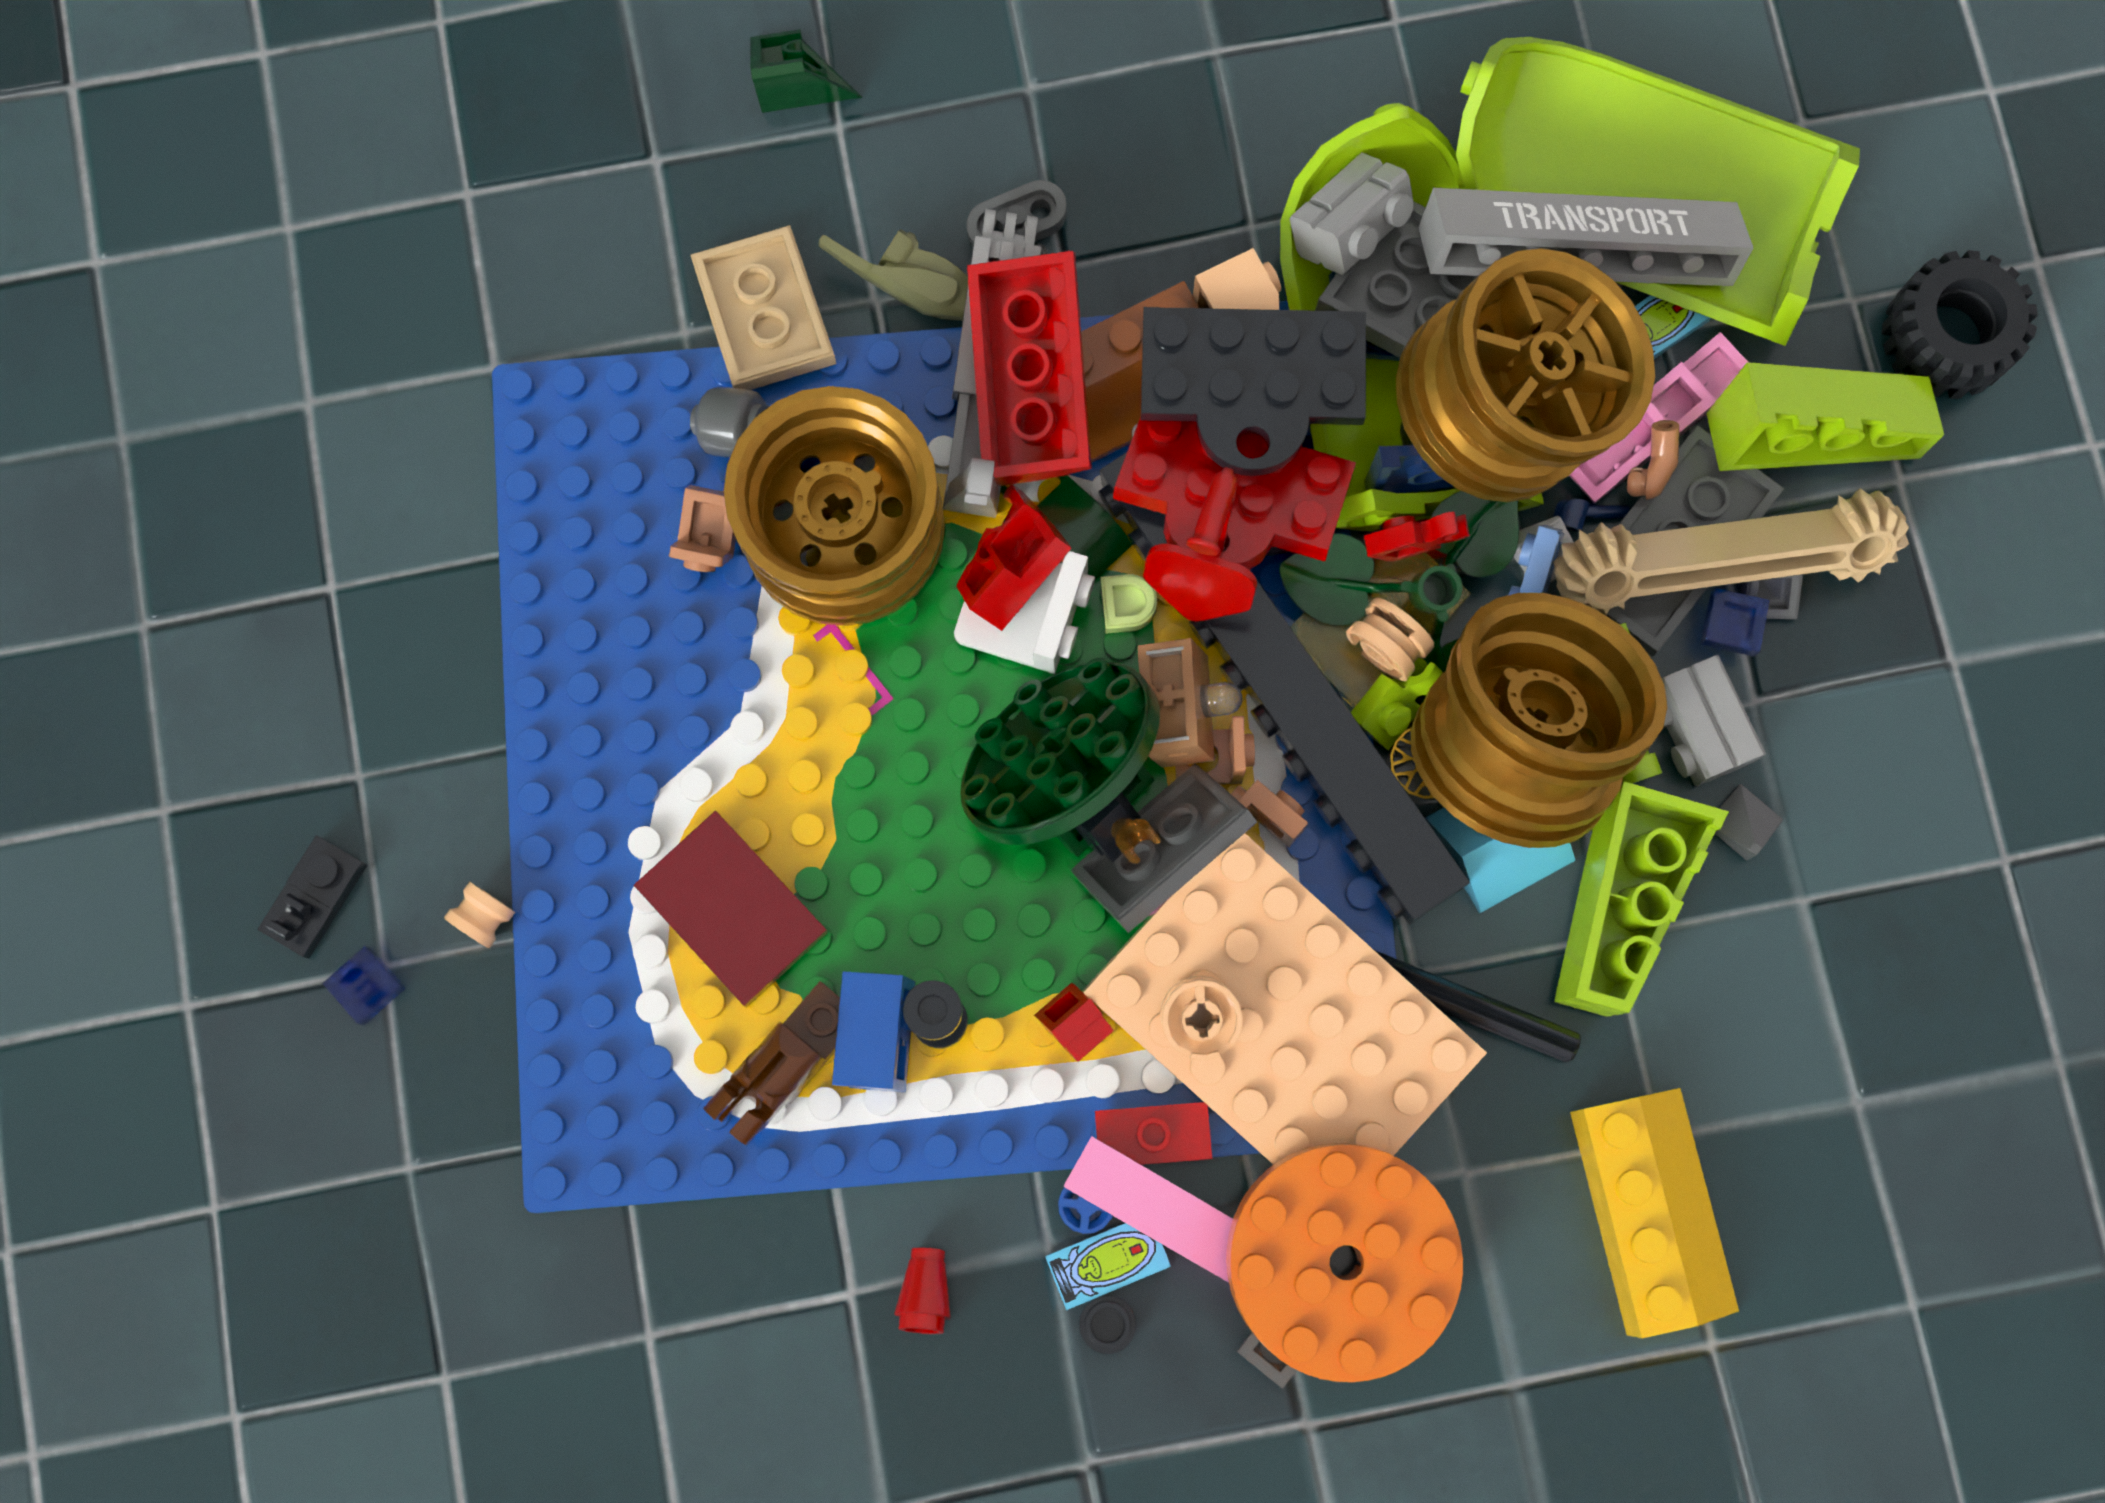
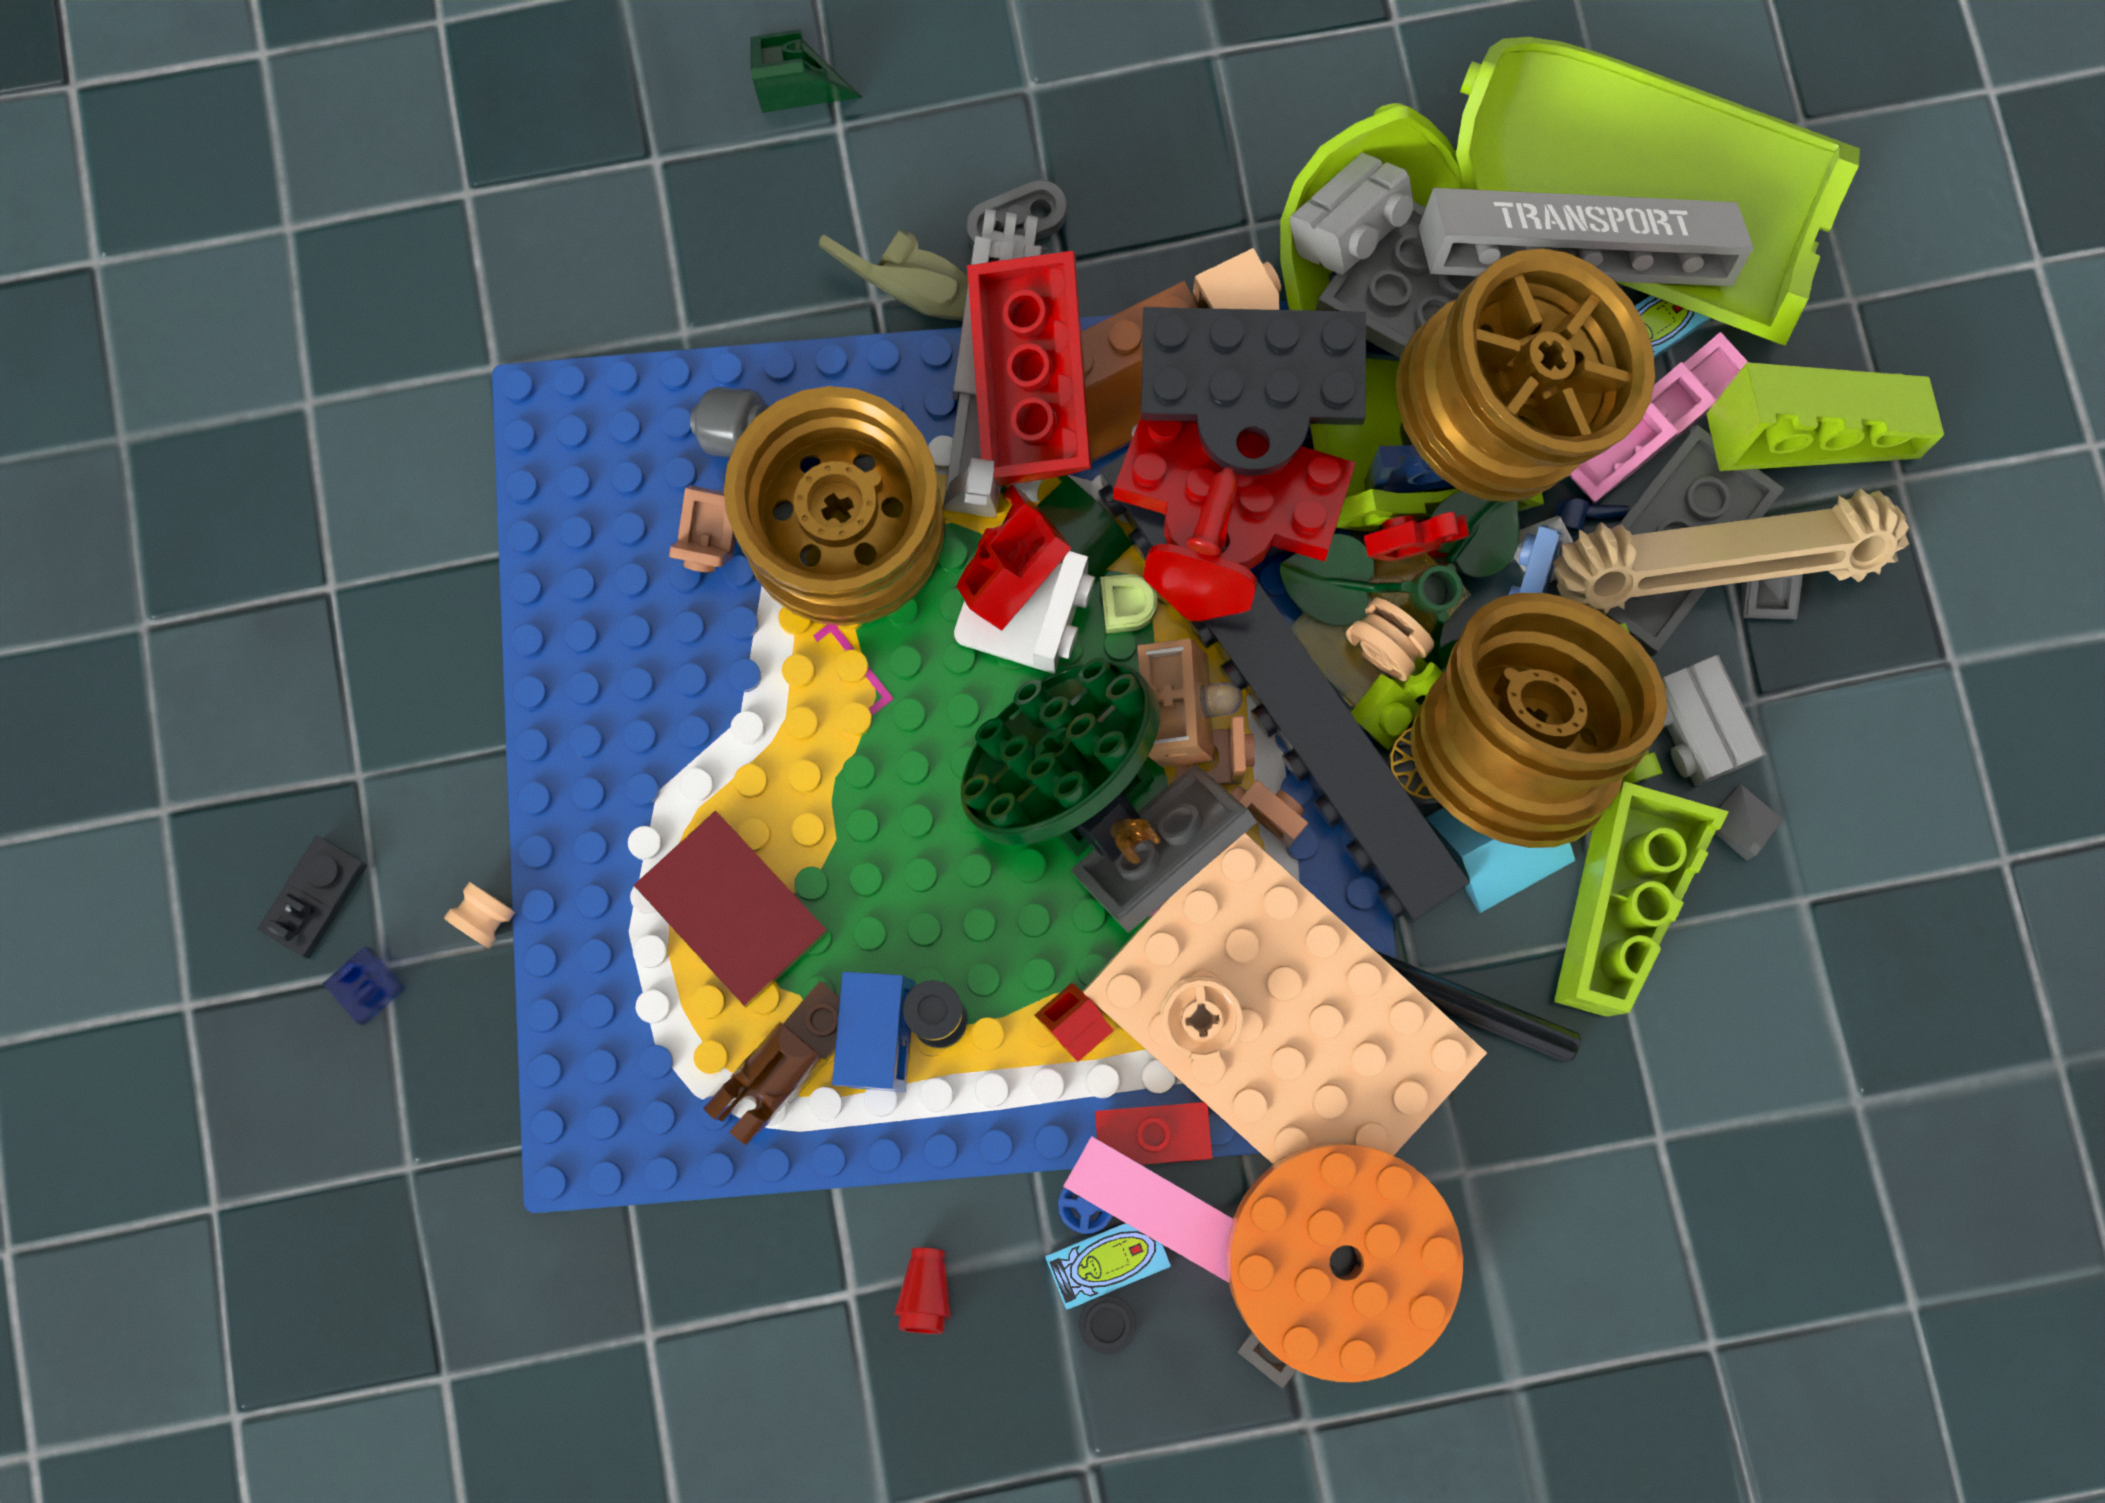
tan tile [690,225,836,390] -> none
yellow slope [1570,1088,1739,1338] -> none
nougat arm [1627,420,1679,500] -> none
clear blue tile [1700,588,1770,657] -> none
black tyre [1882,250,2038,399] -> none

